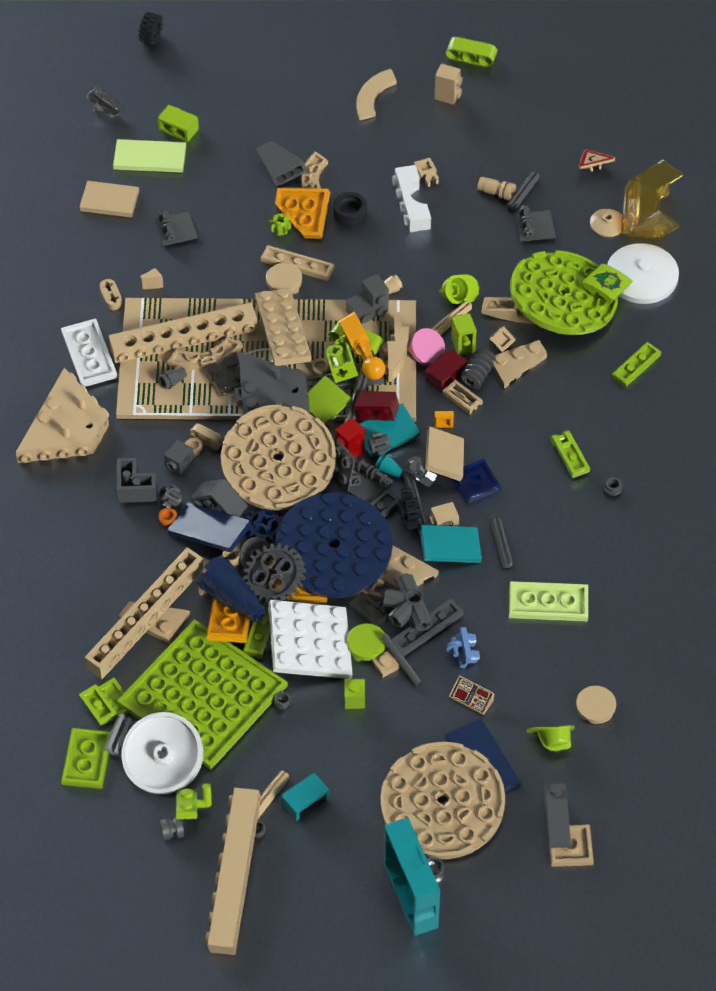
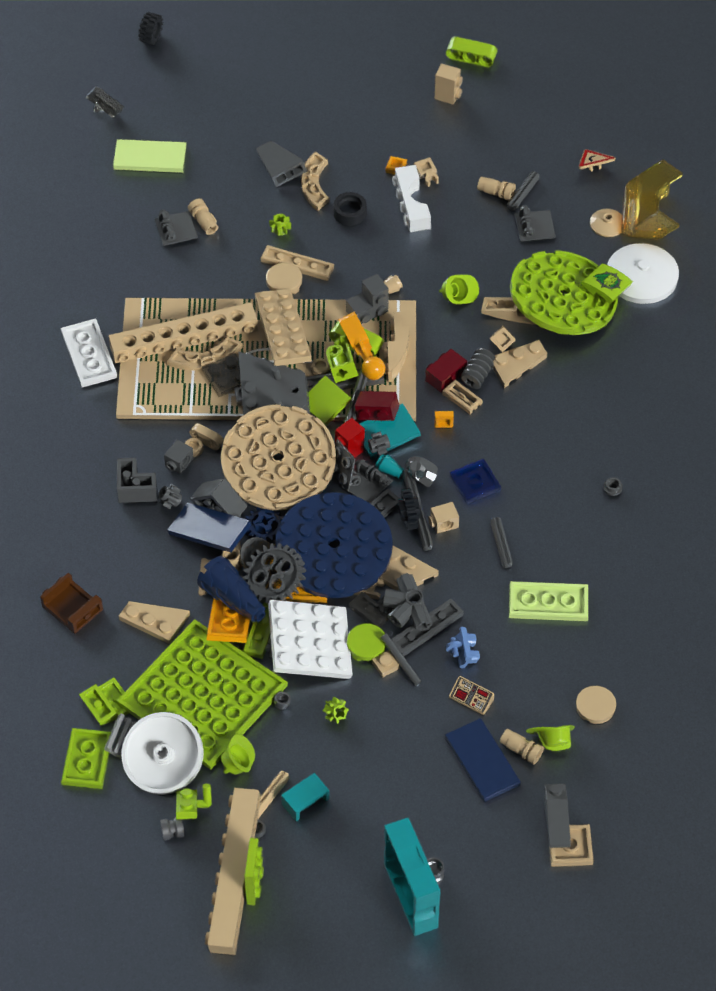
tan piece [16,368,109,463] -> none
tan tile [80,181,139,218] -> none
tan brick [85,547,204,679] -> none
tan beam [99,279,122,311] -> none
tan slope [140,268,164,289] -> none
lime brick [158,104,199,142] -> none
dark grey cone [158,367,187,389] -> none
orange tile [158,508,177,527] -> none
light orange plate [275,188,330,239] -> none
lime brick [344,679,365,709] -> none
tan tile [357,69,397,121] -> none
tan plate [381,742,505,859] -> none
bright pink tile [408,328,445,367] -> none
teal tile [420,525,482,563] -> none
tan tile [425,427,464,481] -> none
tan axle [432,301,472,335] -> none
lime brick [451,313,477,356] -> none
lime plate [550,430,590,478] -> none
lime tile [611,342,661,388] -> none
none -> reddish brown panel [40,573,103,634]
none -> tan axle [188,198,218,235]
none -> lime piece [221,734,255,775]
none -> lime plate [245,838,264,905]
none -> lime gear [322,697,349,723]
none -> light orange tile [385,156,407,175]
none -> tan axle [500,729,544,765]

